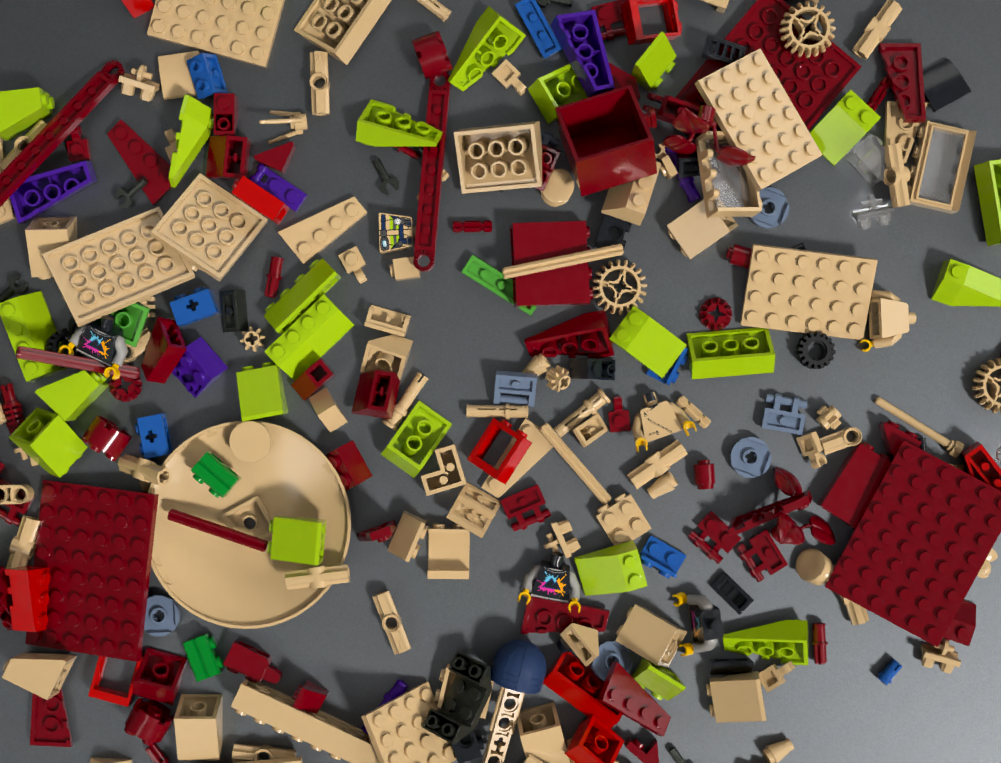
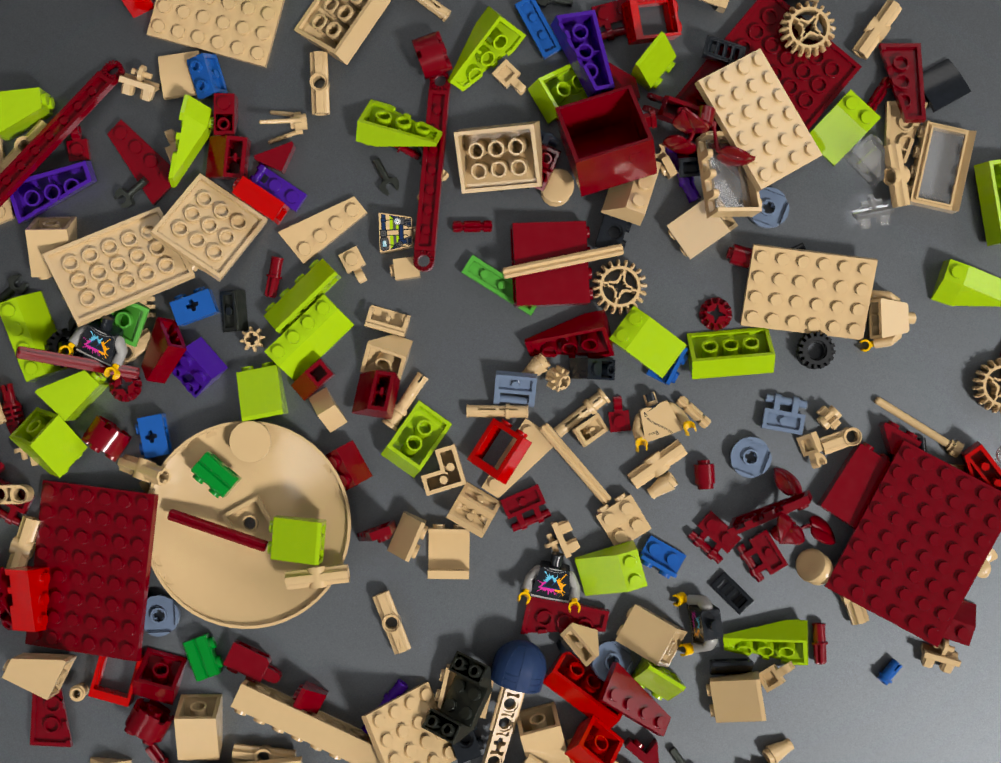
none -> tan pin [69,683,89,702]

